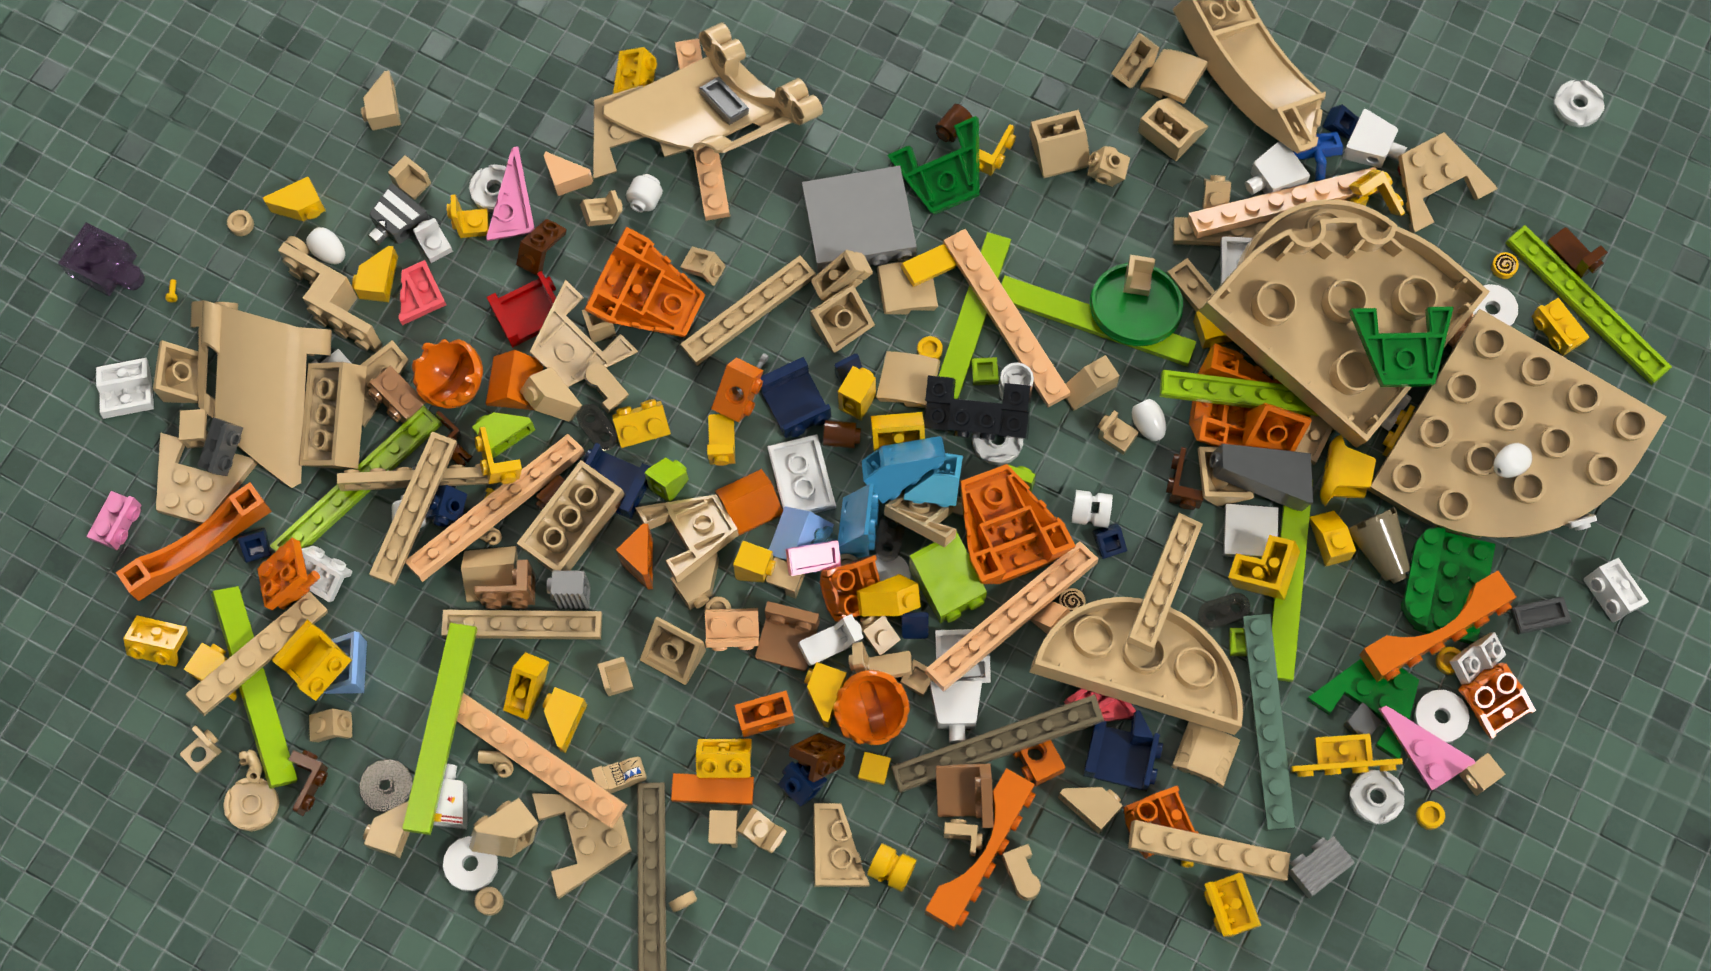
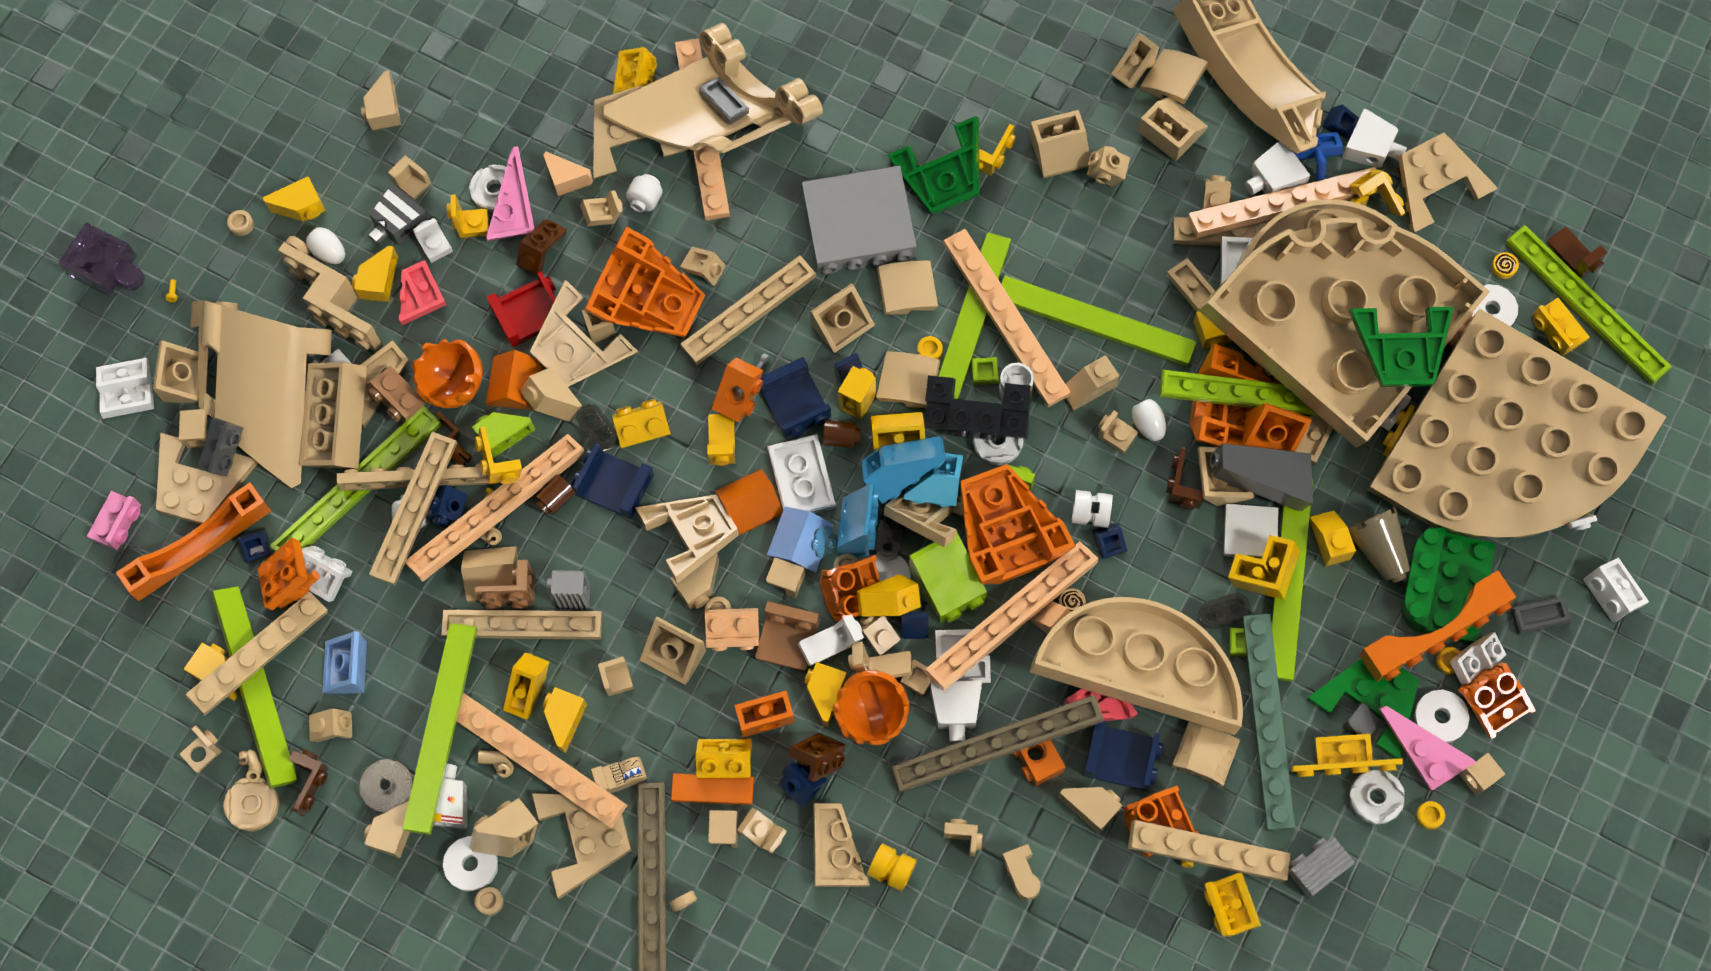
yellow bracket [123,615,188,667] -> none
yellow panel [272,619,352,701] -> none
tan slope [517,460,625,572] -> none
tan leg [585,363,629,413] -> none
orange slope [616,524,653,589] -> none
lime slope [645,458,689,502] -> none
yellow slope [733,541,776,582] -> none
tile [786,540,841,576] -> none
tan brick [811,250,873,301] -> none
yellow tile [858,752,891,785] -> none
yellow tile [900,244,957,287] -> none
orange arch [925,768,1036,931] -> none
reddish brown brick [935,104,972,142] -> none
medium nougat bracket [936,764,993,828] -> none
green brick [1090,263,1183,346] -> none
tan panel [1123,255,1155,296] -> none
tan plate [1126,513,1203,653] -> none
dark blue slope [1130,710,1153,746] -> none
yellow piece [1320,434,1376,506] -> none
white animal [1494,443,1532,478] -> none
white tile [1553,80,1604,127] -> none

